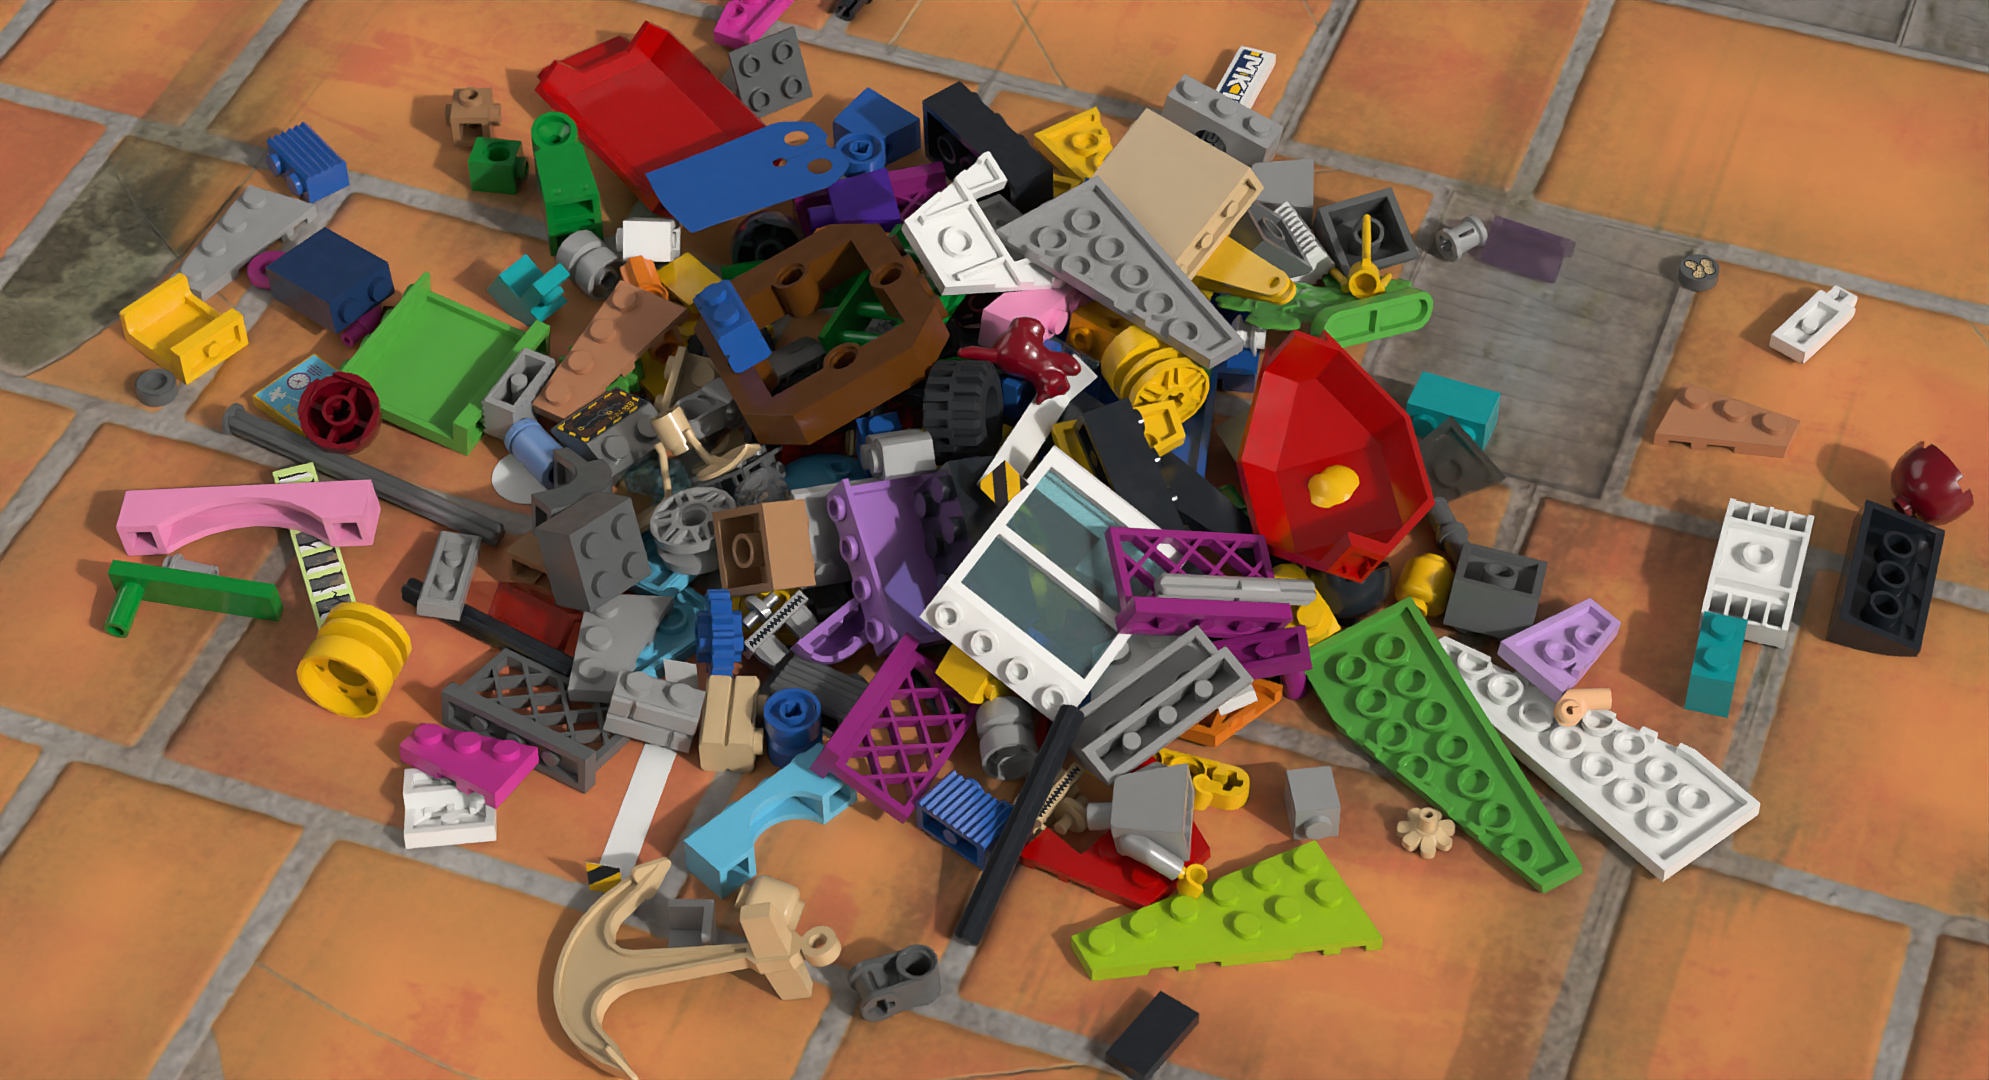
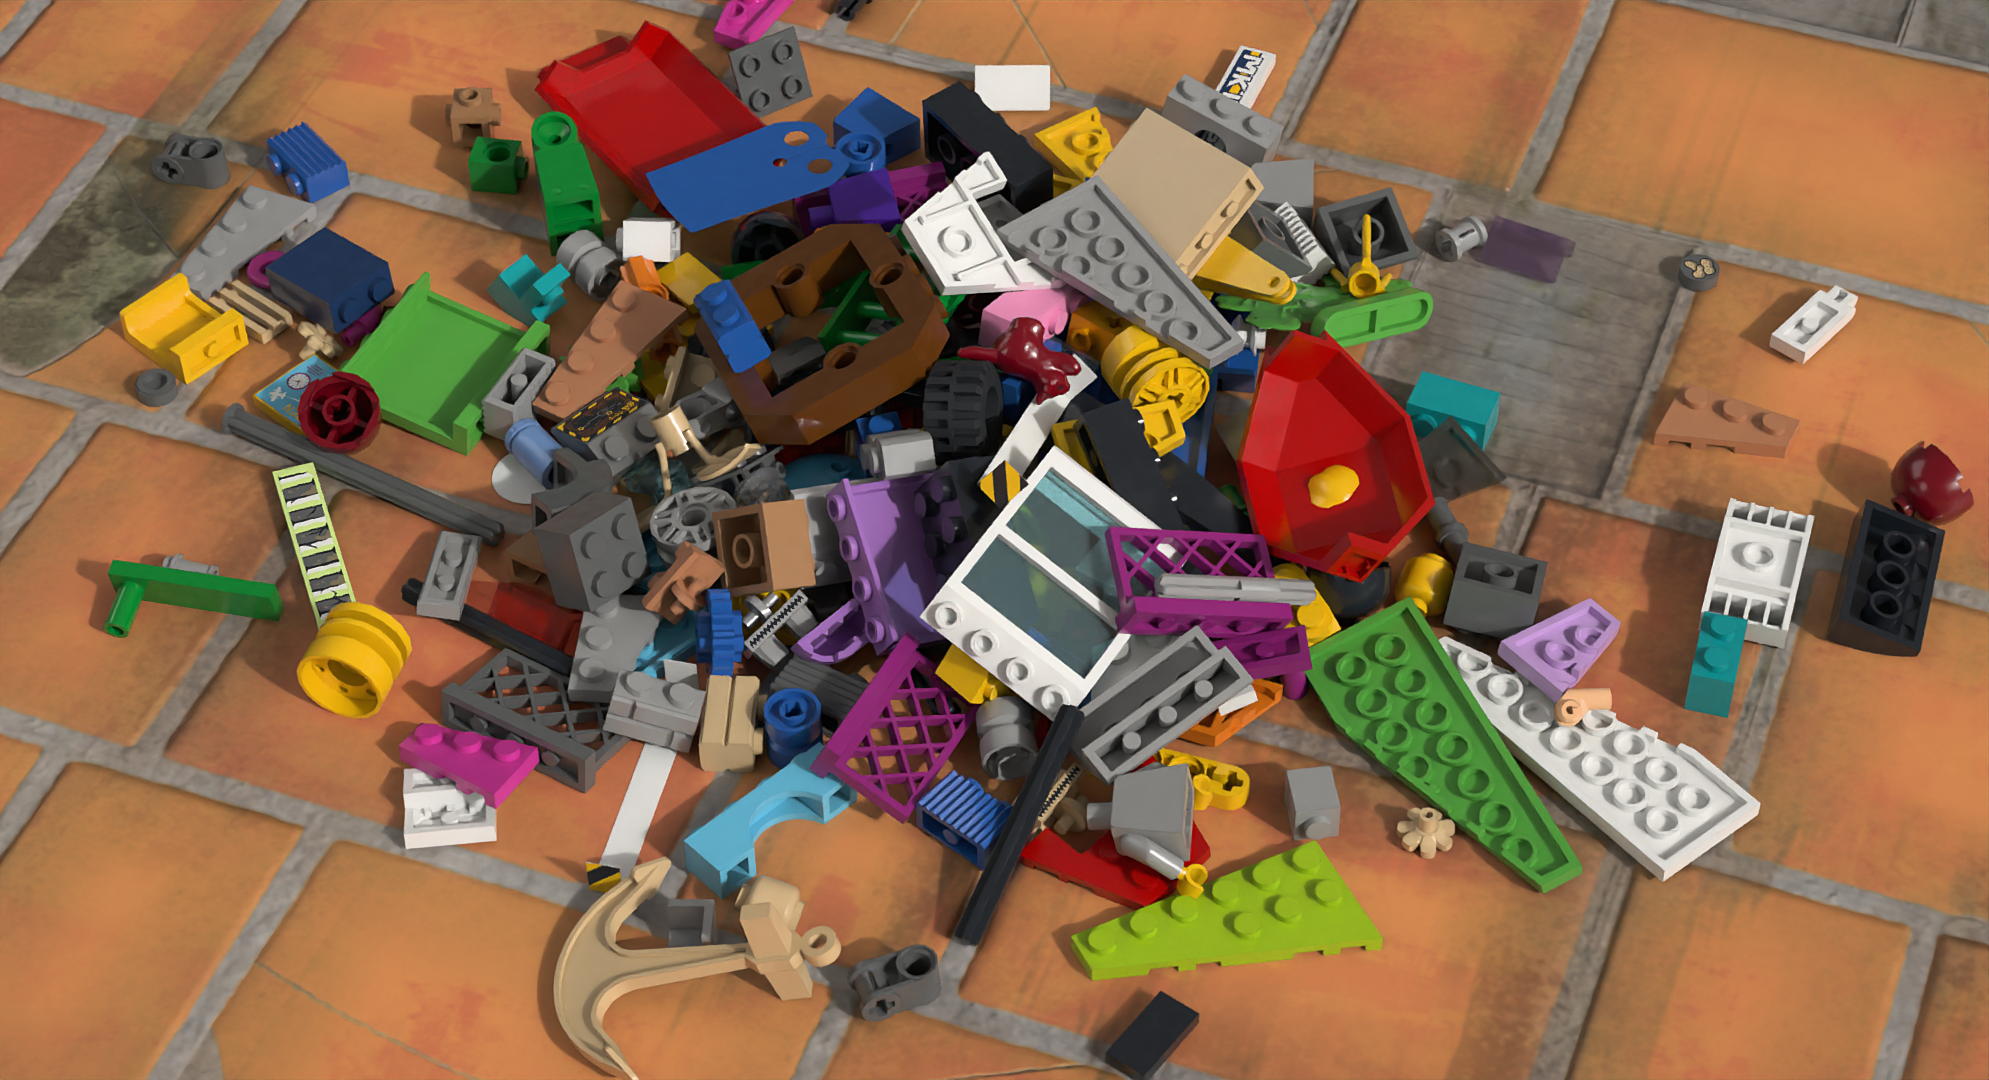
bright pink arch [116,479,381,556] -> none
none -> dark grey piece [151,133,231,189]
none -> tan tile [208,280,293,345]
none -> tan plant [298,321,344,360]
none -> nougat hips [641,541,726,625]
none -> white panel [975,65,1050,111]

